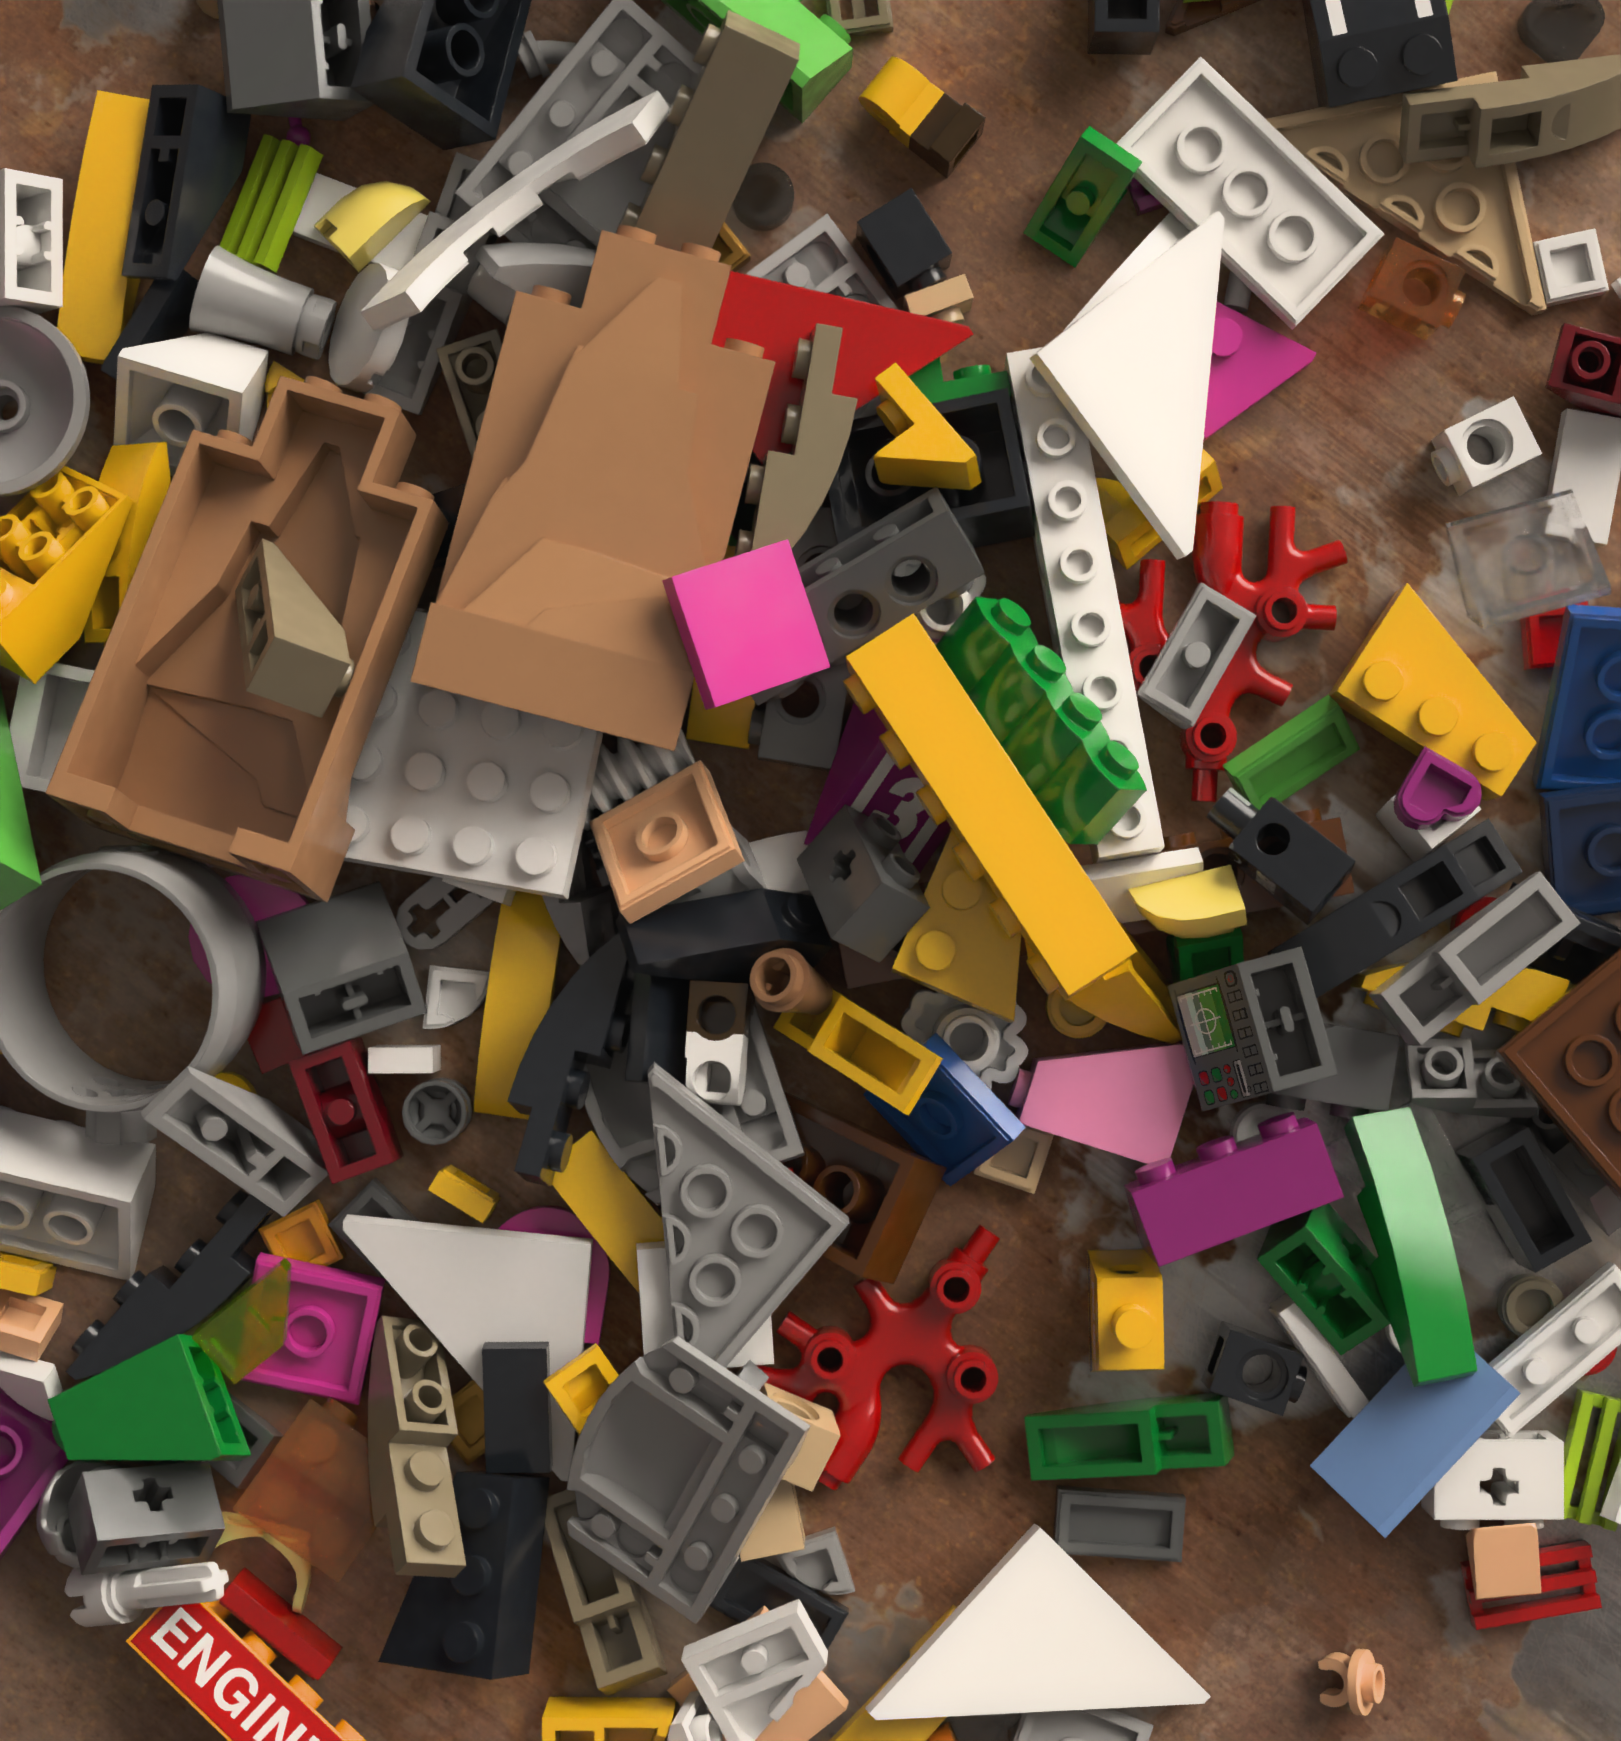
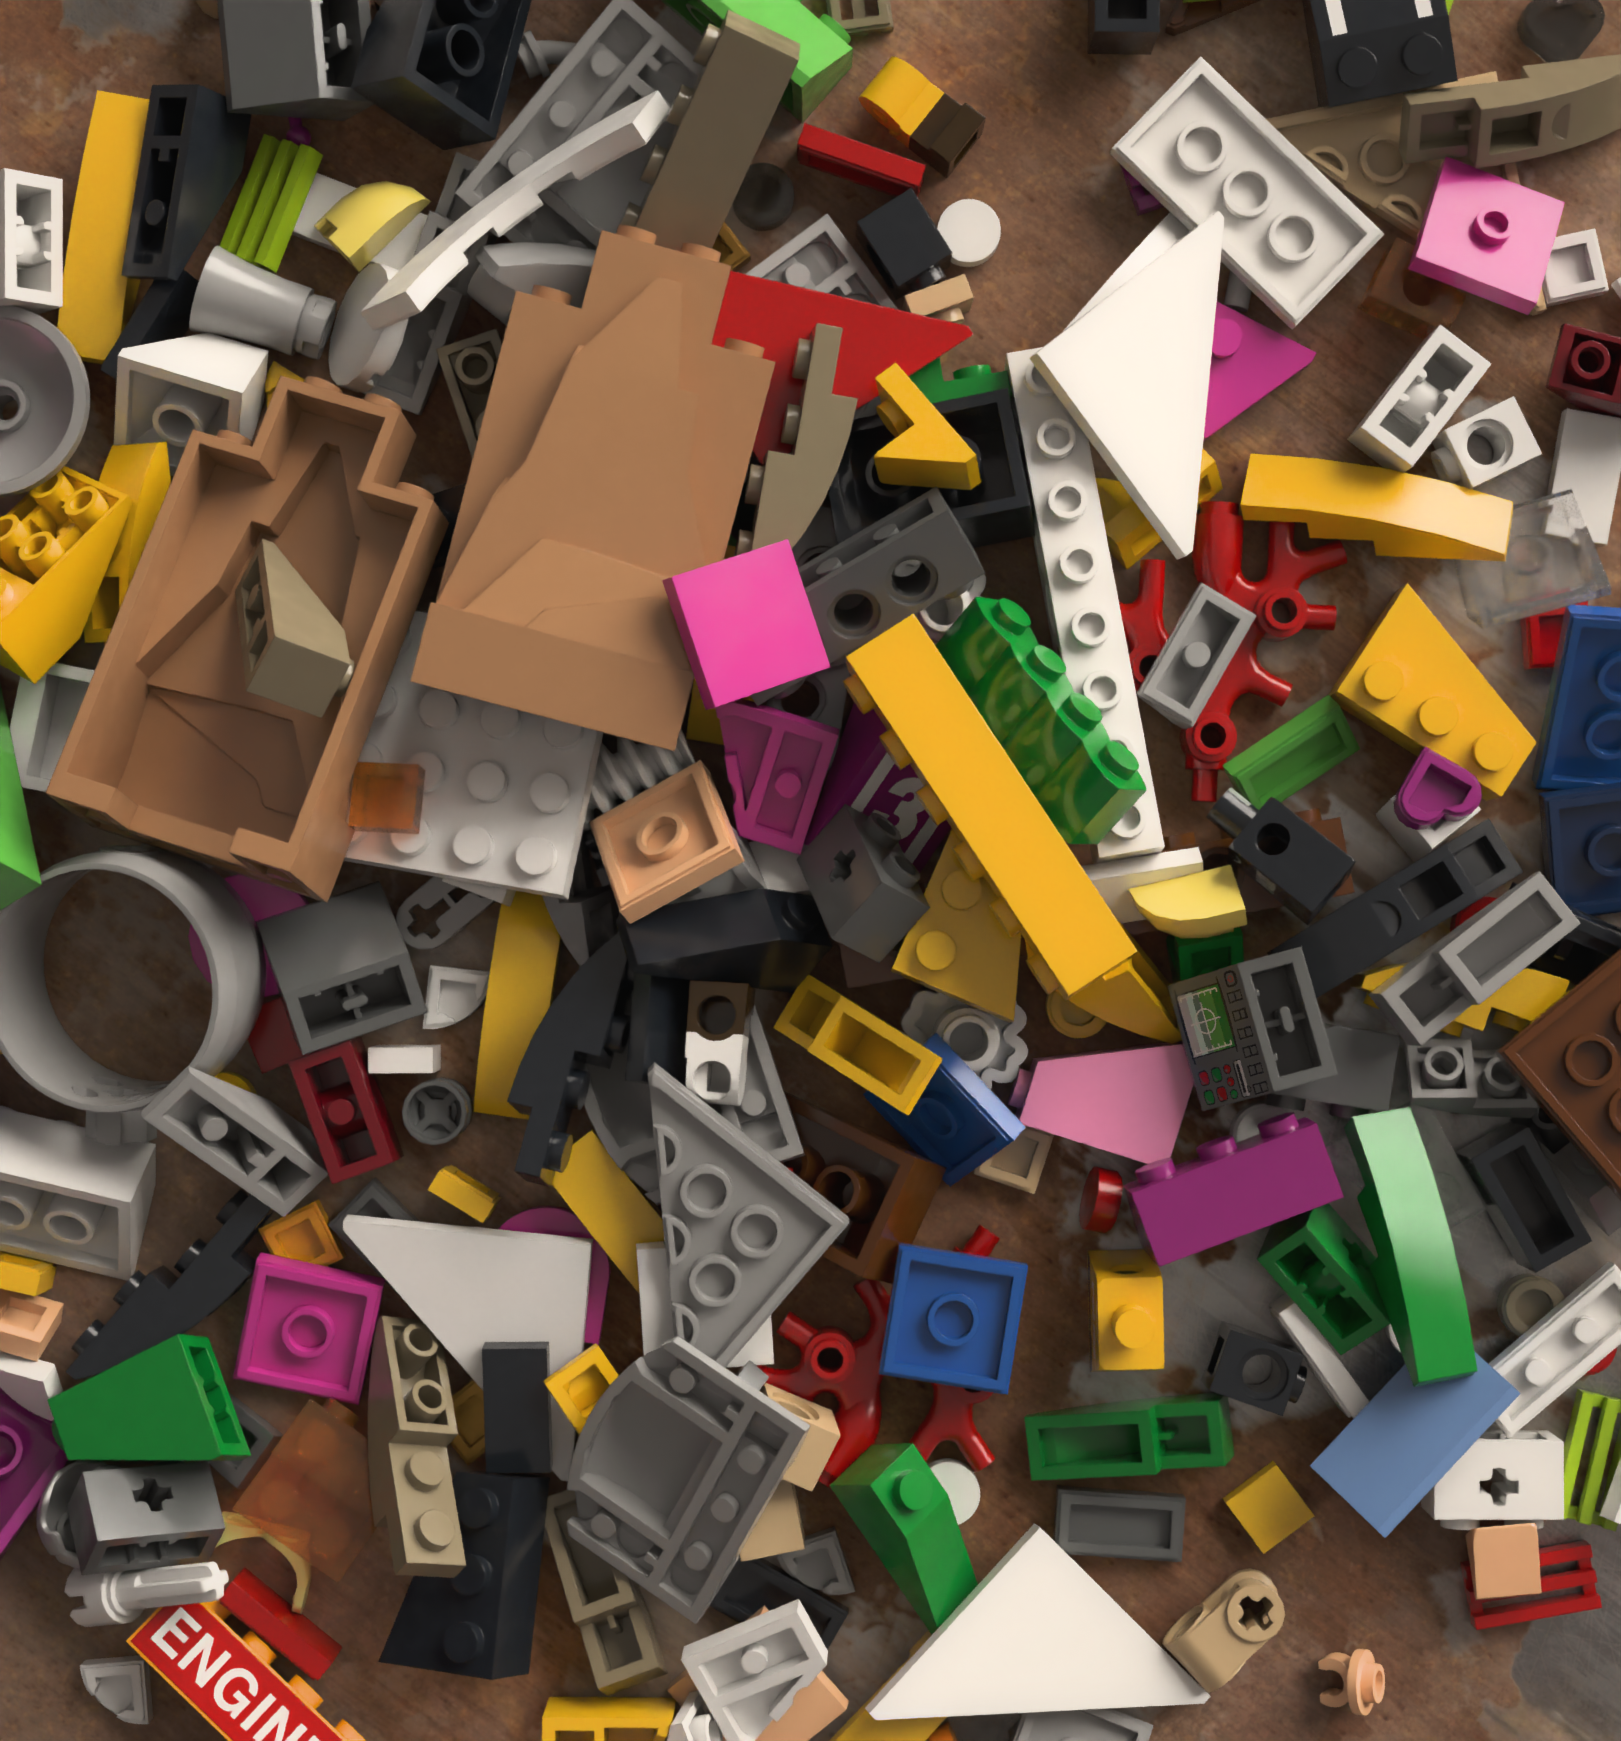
clear neon green tile [192,1258,291,1384] -> none
medium nougat cone [750,948,833,1015] -> none
green slope [1023,126,1142,268] -> none
none -> white tile [80,1655,153,1724]
none -> clear orange tile [348,762,425,834]
none -> dark pink wing [715,698,840,855]
none -> red tile [797,123,926,197]
none -> green slope [829,1443,978,1635]
none -> blue tile [878,1243,1028,1395]
none -> white tile [928,1458,980,1525]
none -> white tile [937,199,1001,267]
none -> red tile [1079,1166,1123,1234]
none -> tan piece [1162,1568,1285,1693]
none -> yellow tile [1222,1461,1314,1554]
none -> yellow slope [1240,454,1513,562]
none -> white brick [1347,325,1491,473]
none -> plate [1408,156,1565,315]

